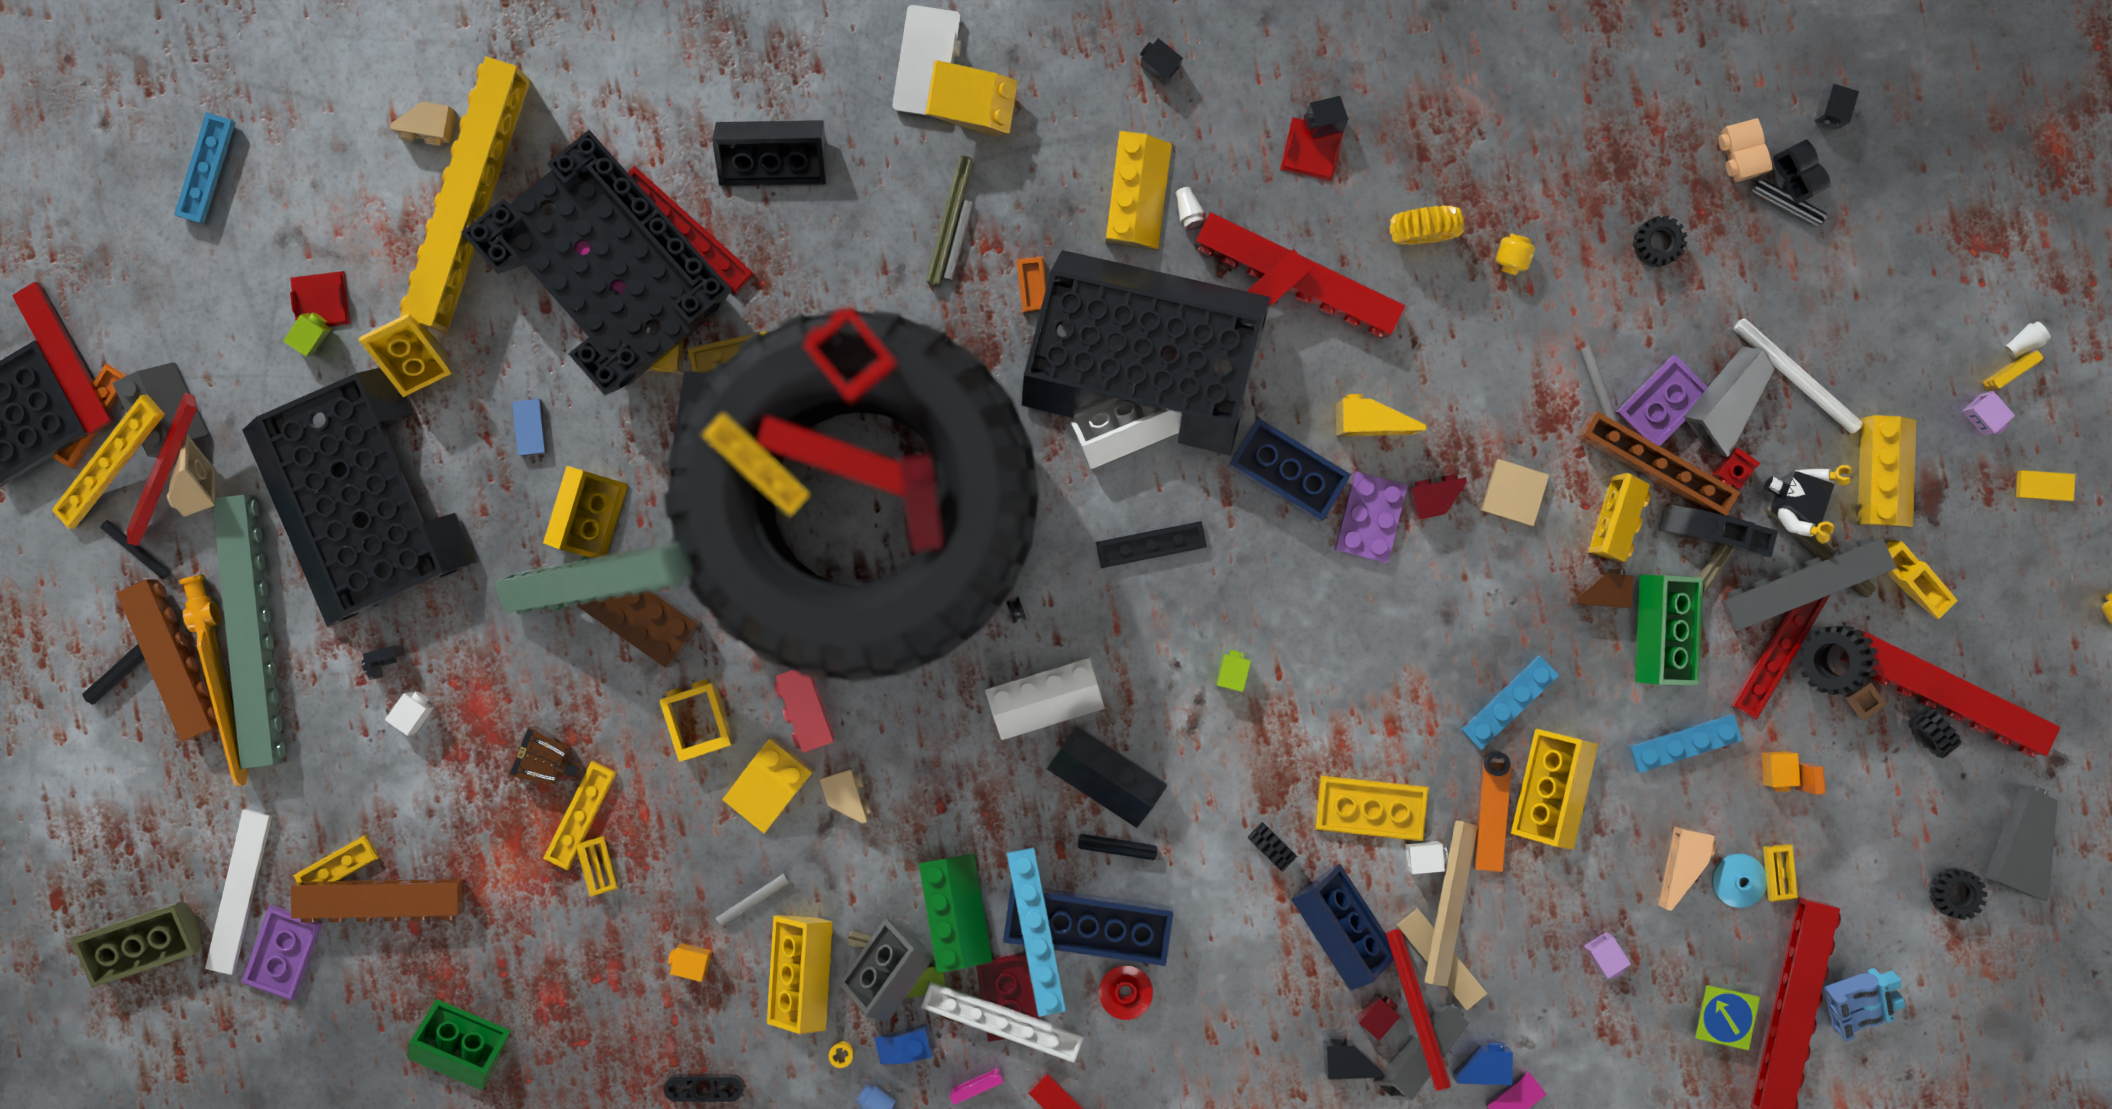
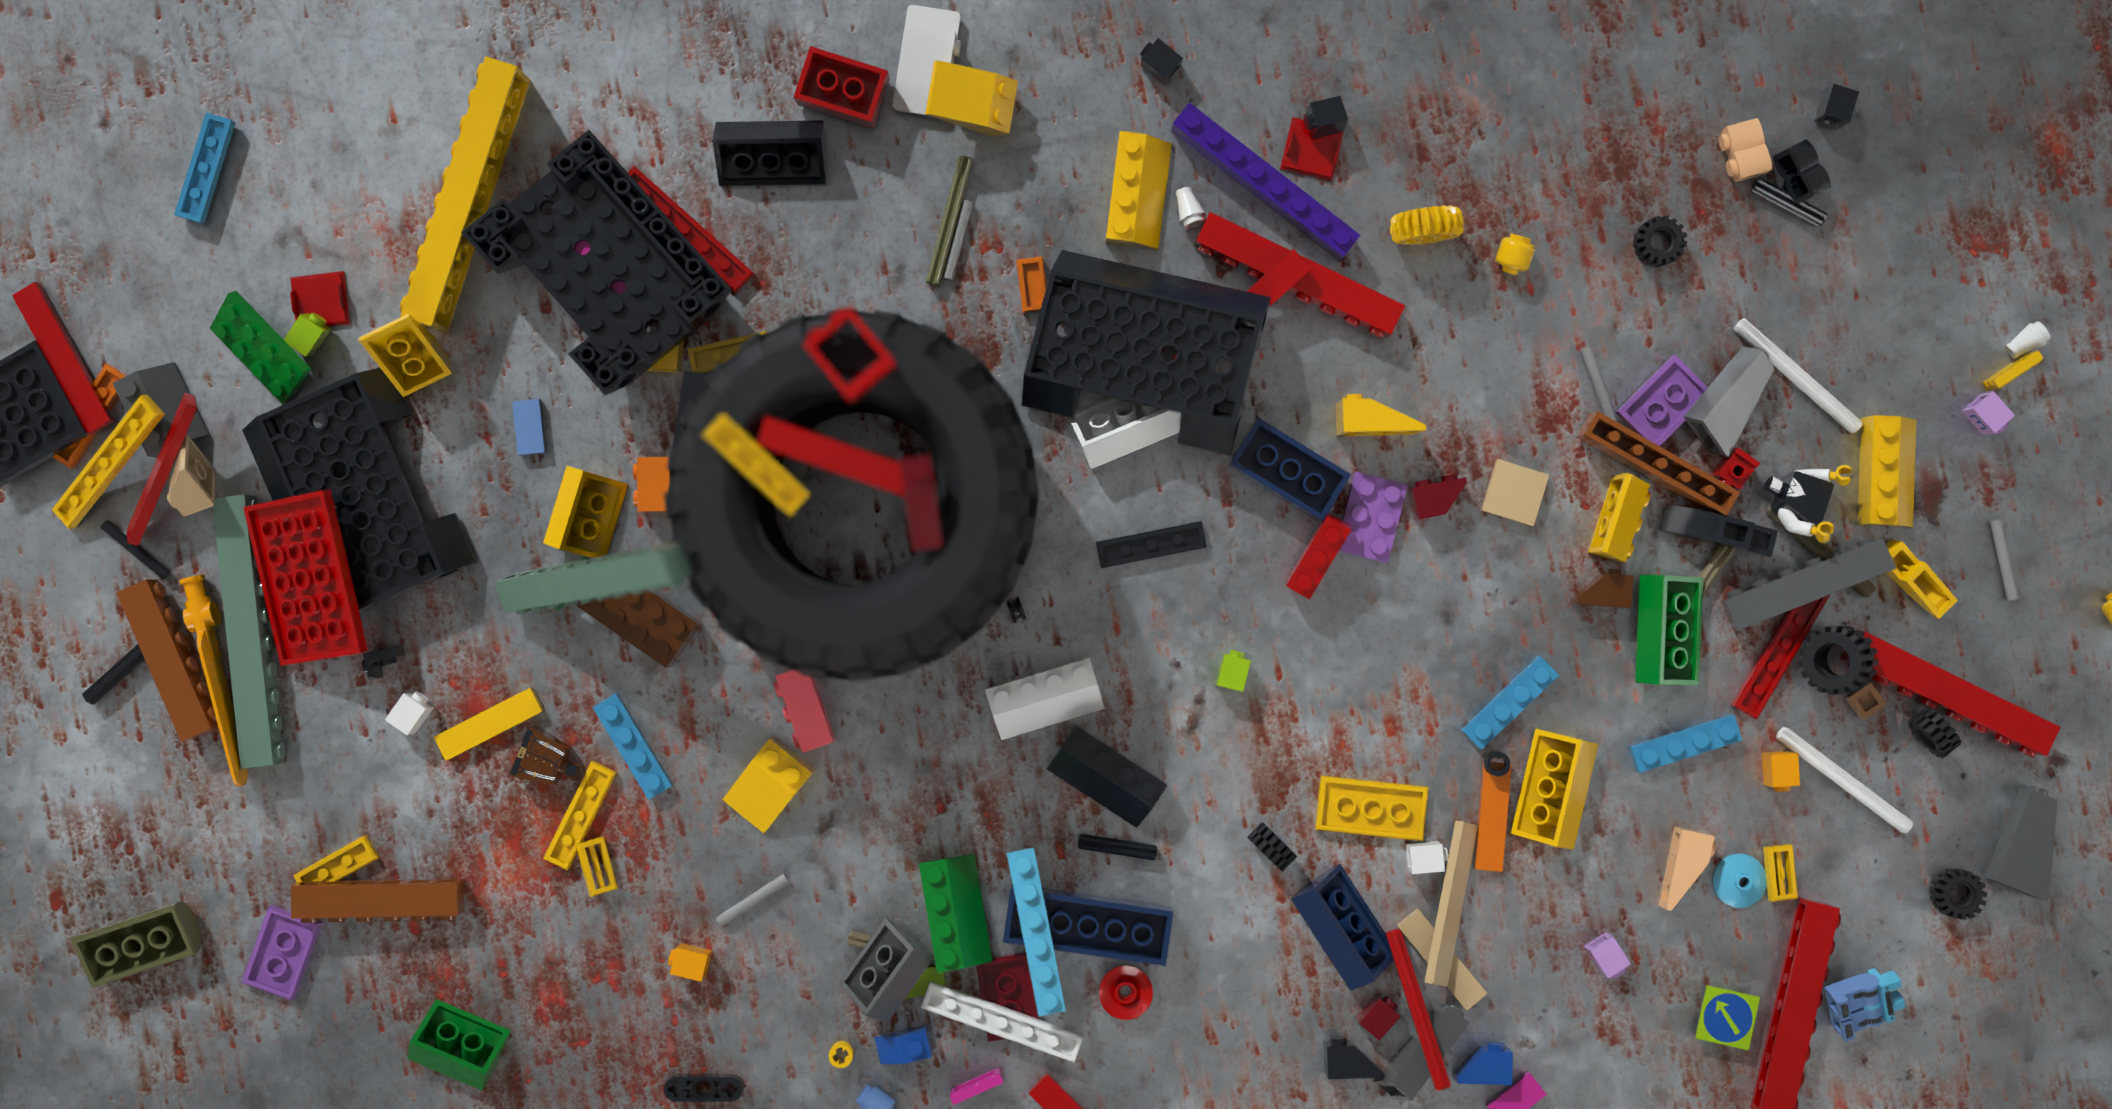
white tile [205,809,272,975] -> none
tan slope [390,101,457,146] -> none
yellow window [659,679,735,762] -> none
yellow slope [767,915,833,1034] -> none
tan slope [820,767,872,823] -> none
orange tile [1795,762,1826,795] -> none
yellow tile [2016,470,2075,501] -> none
none -> green plate [210,291,311,405]
none -> red plate [243,489,368,666]
none -> yellow tile [434,687,544,761]
none -> dark azure plate [593,693,673,800]
none -> orange brick [633,457,670,513]
none -> red brick [793,46,890,129]
none -> dark purple brick [1171,102,1360,262]
none -> red brick [1286,512,1352,600]
none -> white axle [1776,727,1913,833]
none -> light grey bar [1990,519,2019,601]

